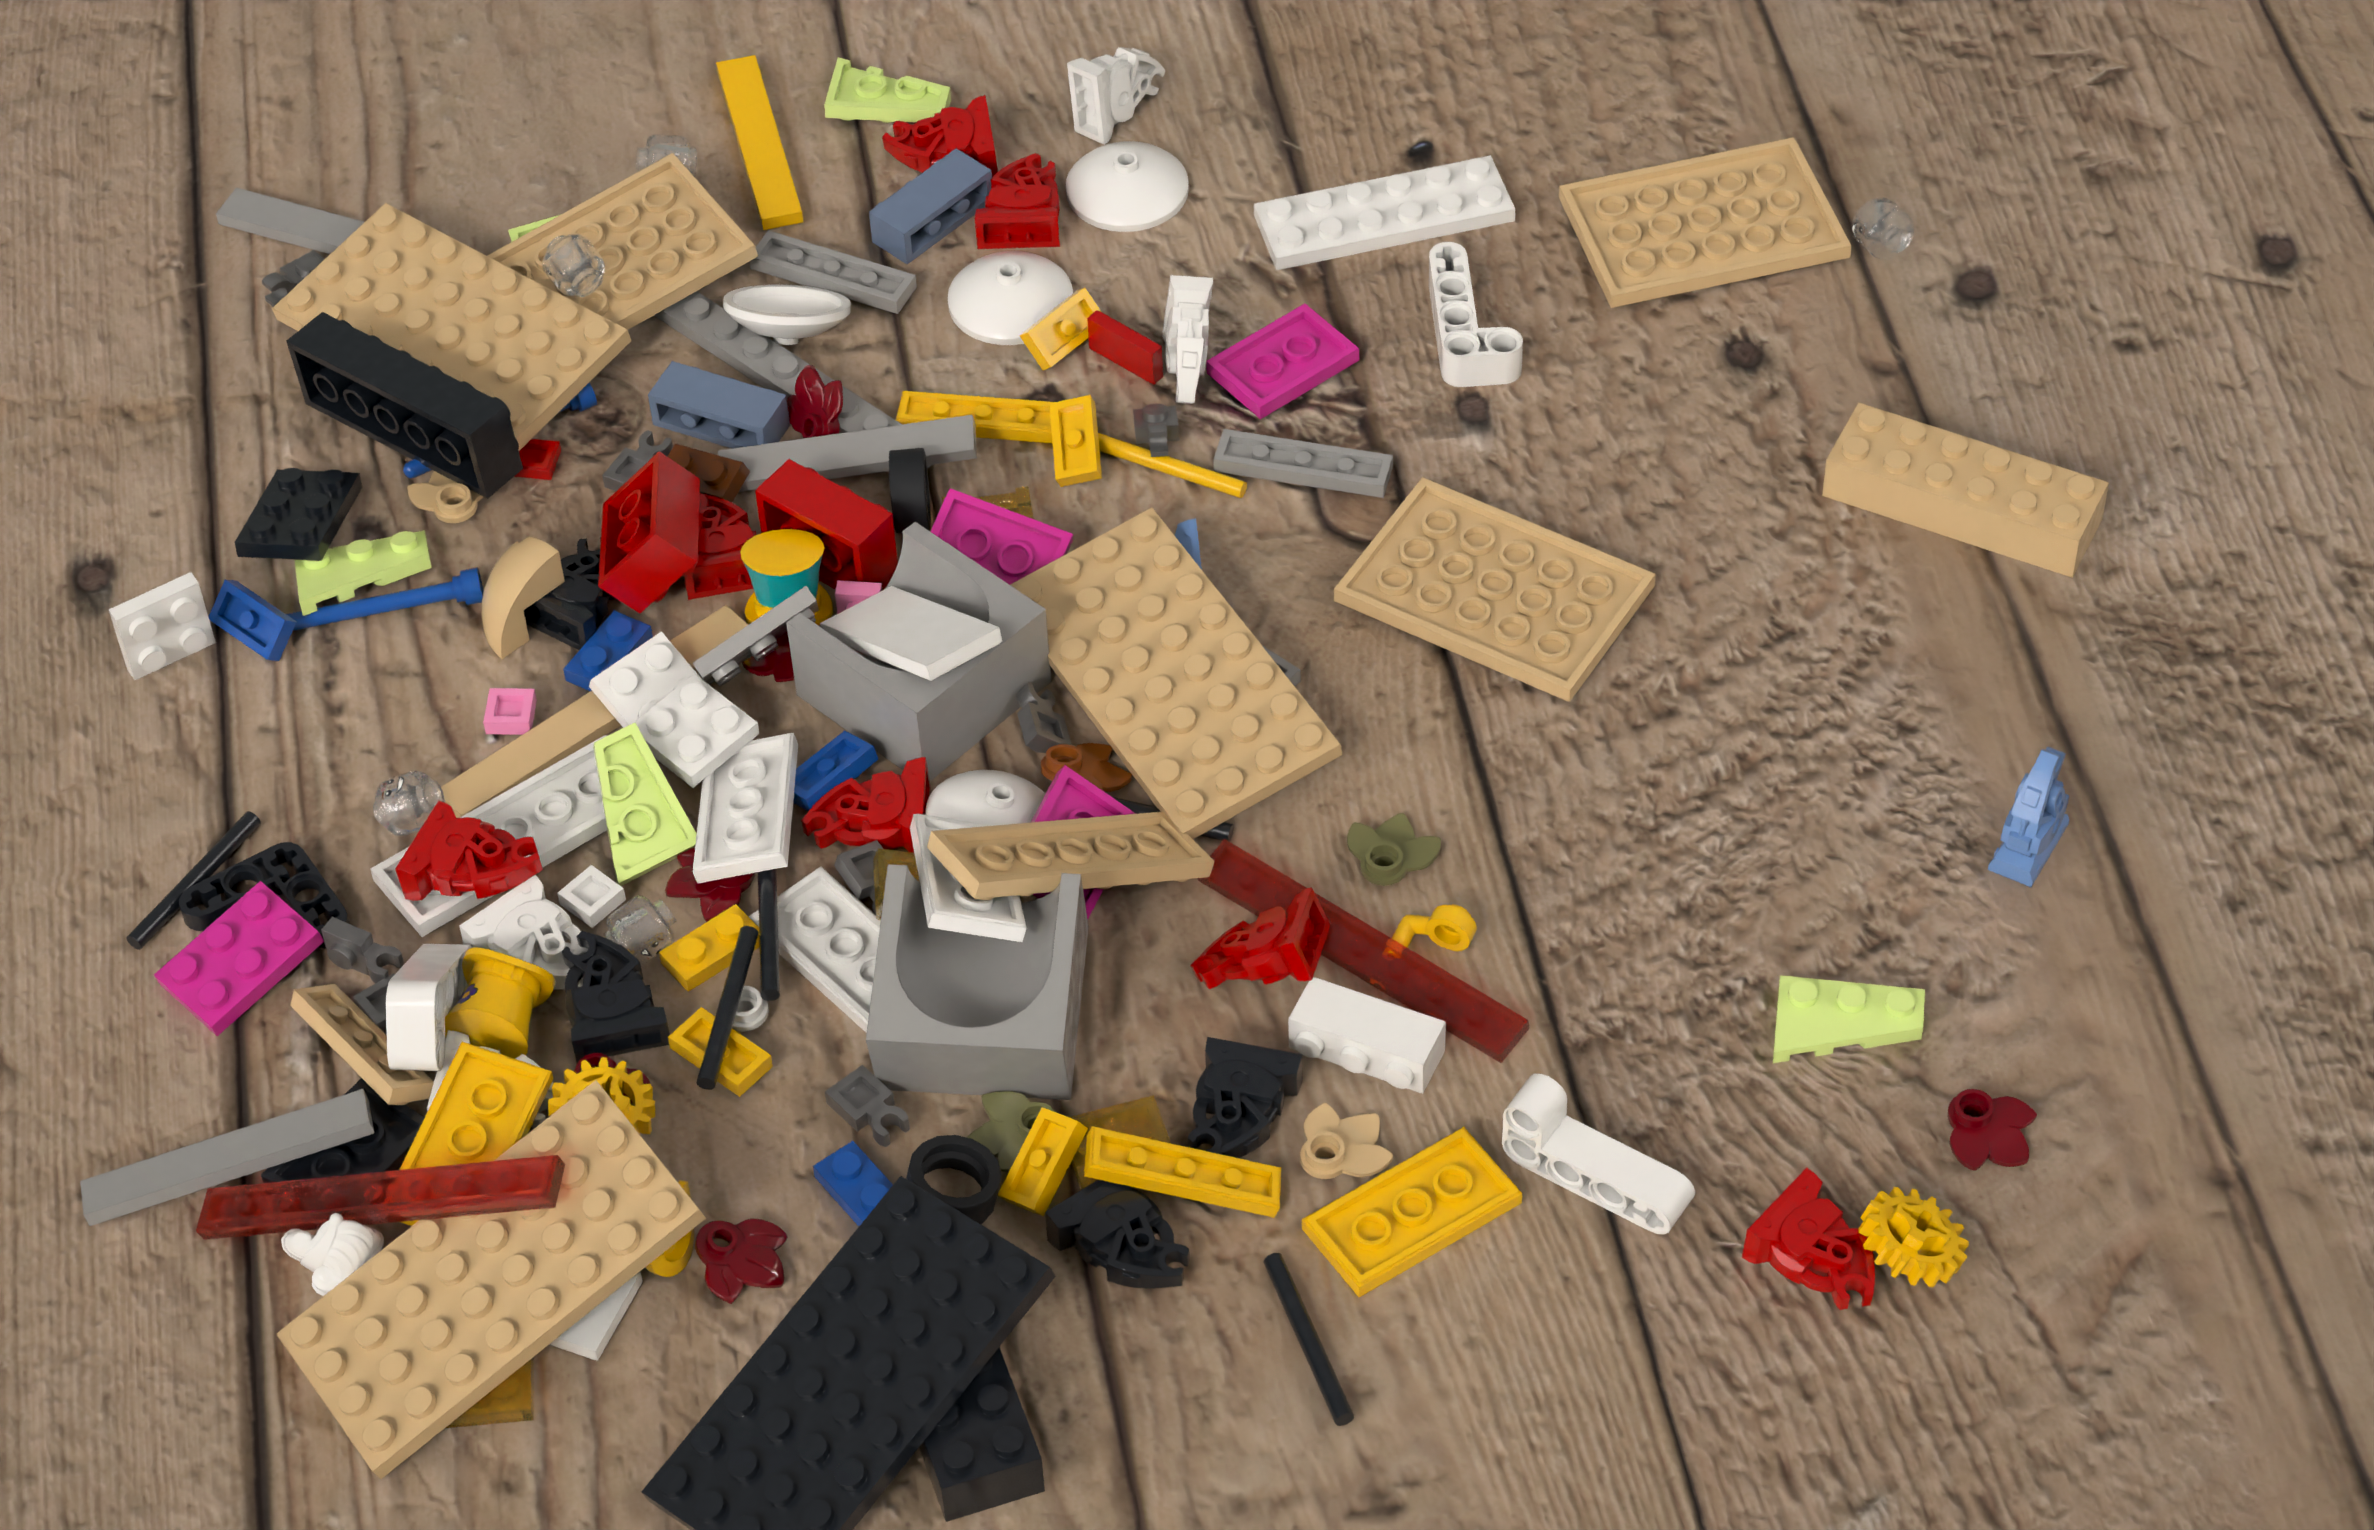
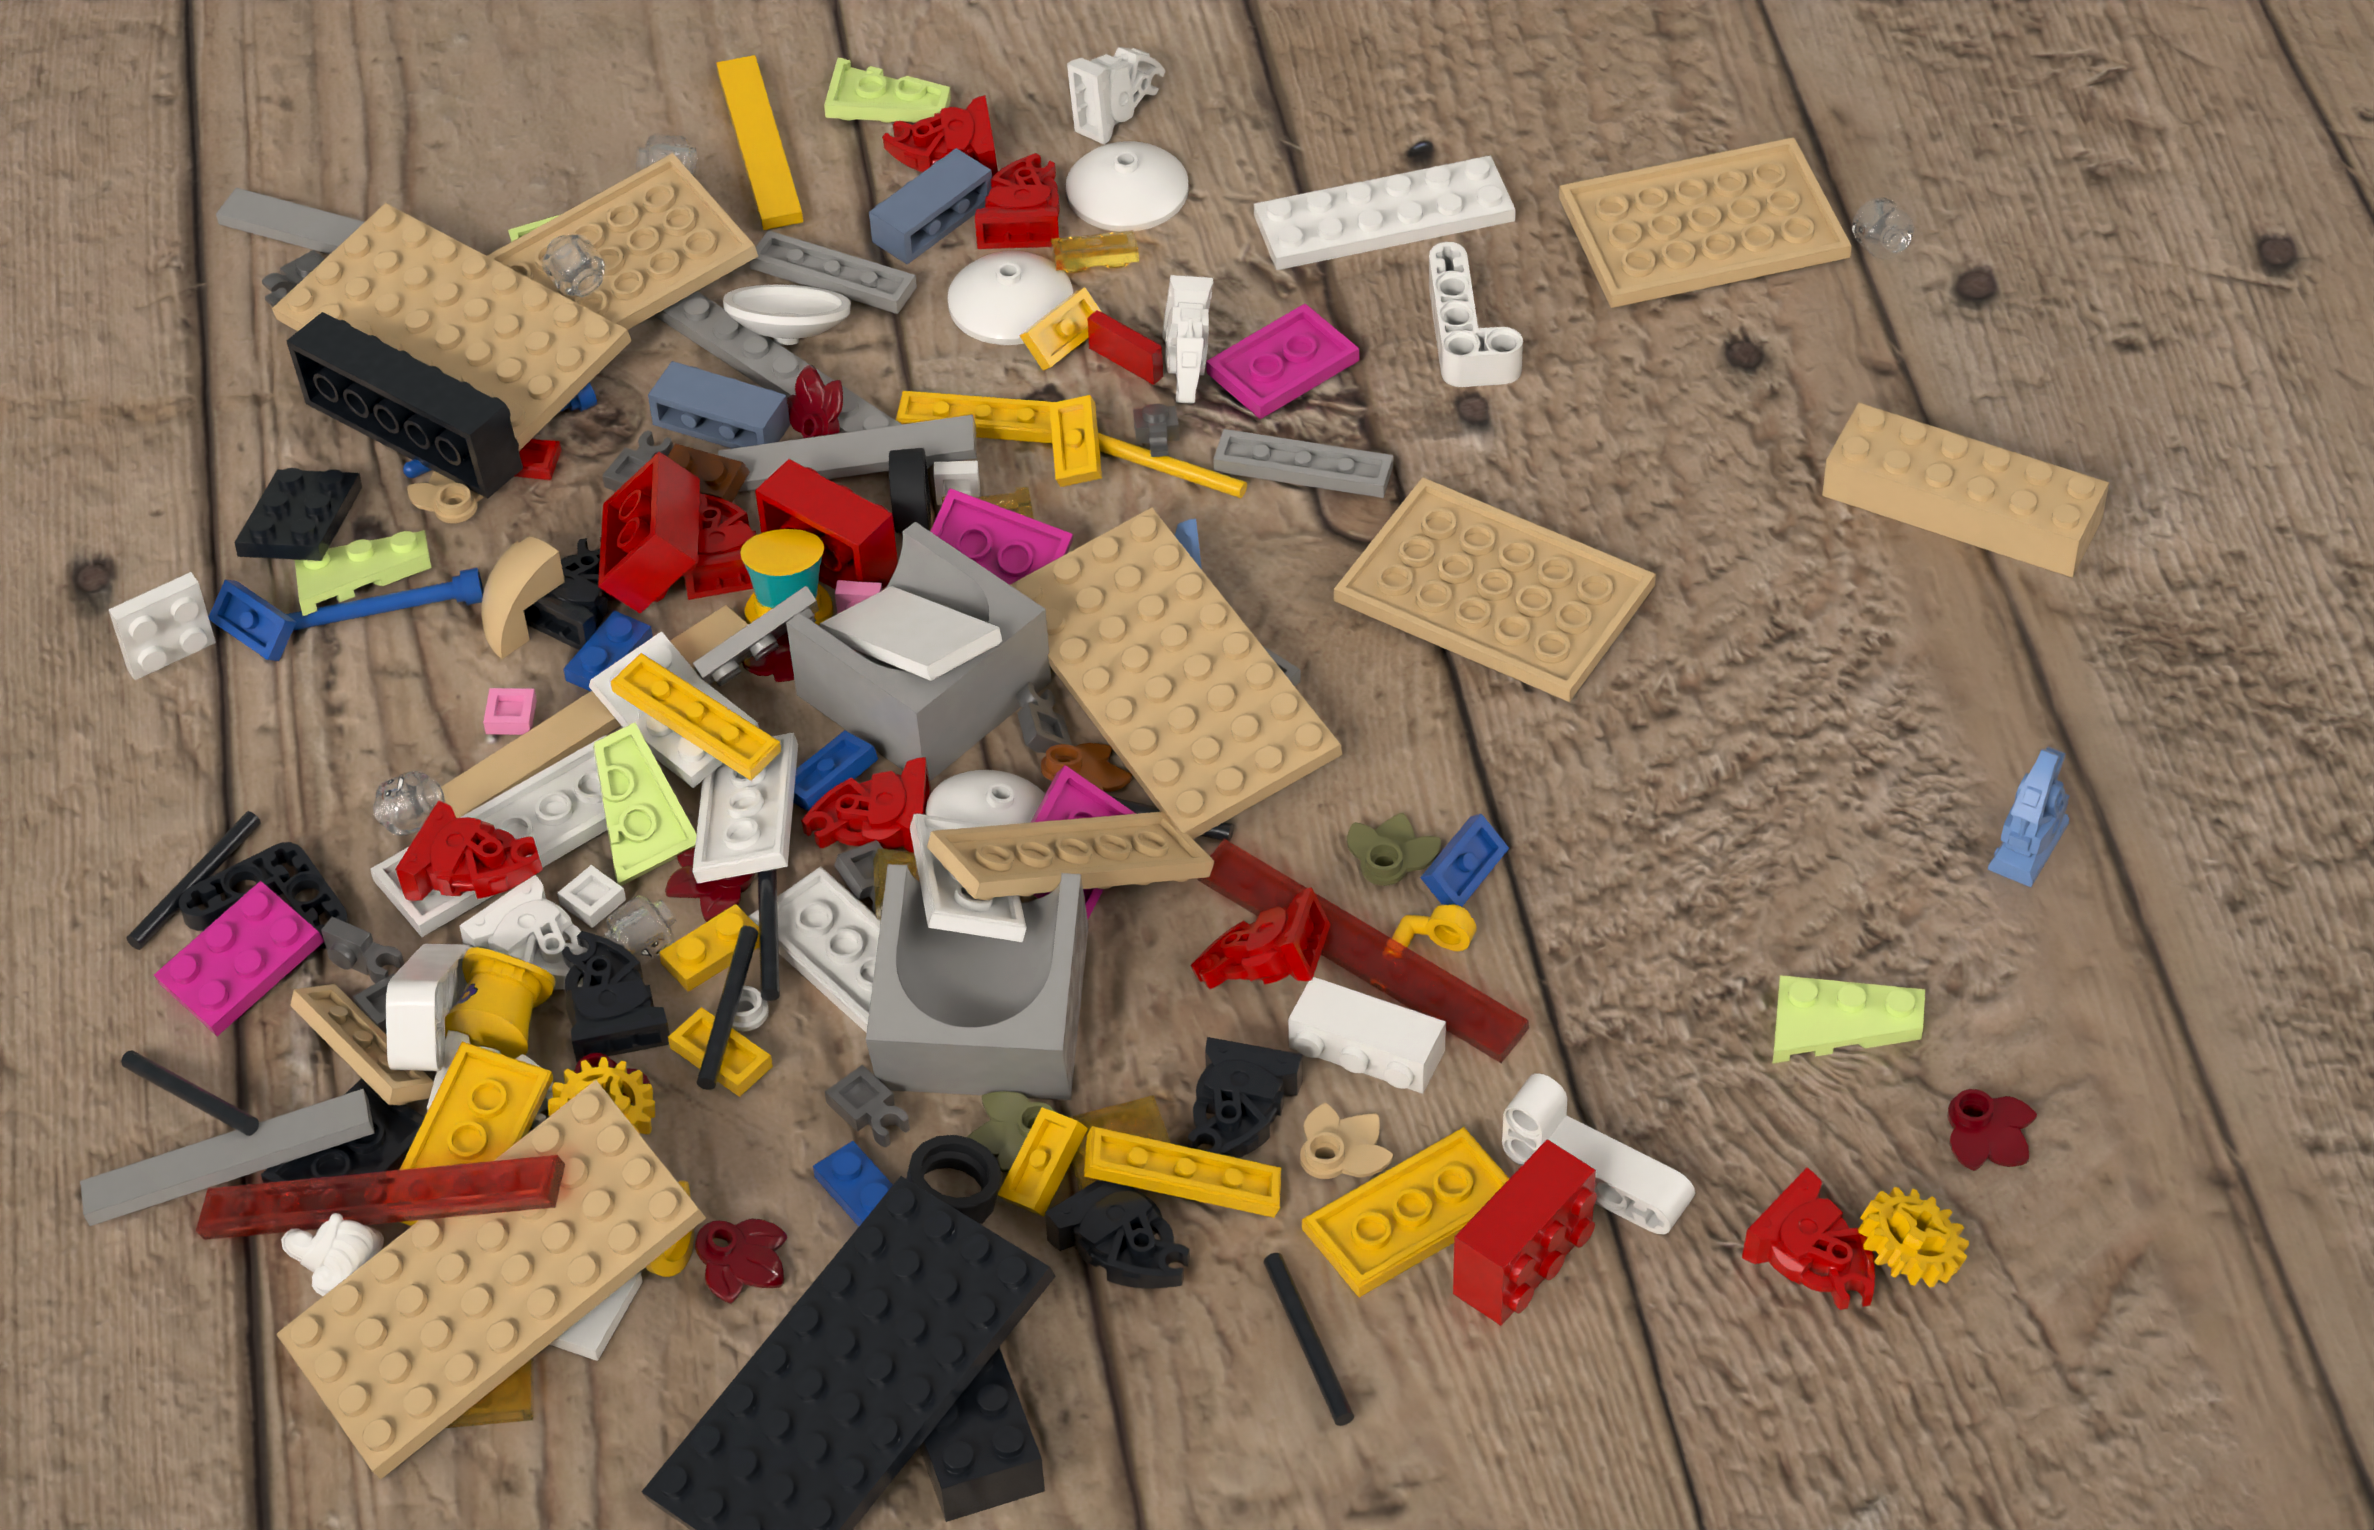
none -> black bar [121,1050,259,1136]
none -> yellow tile [610,653,781,781]
none -> white plate [934,461,981,505]
none -> clear yellow plate [1051,230,1139,273]
none -> blue plate [1420,813,1509,907]
none -> red brick [1453,1139,1597,1326]

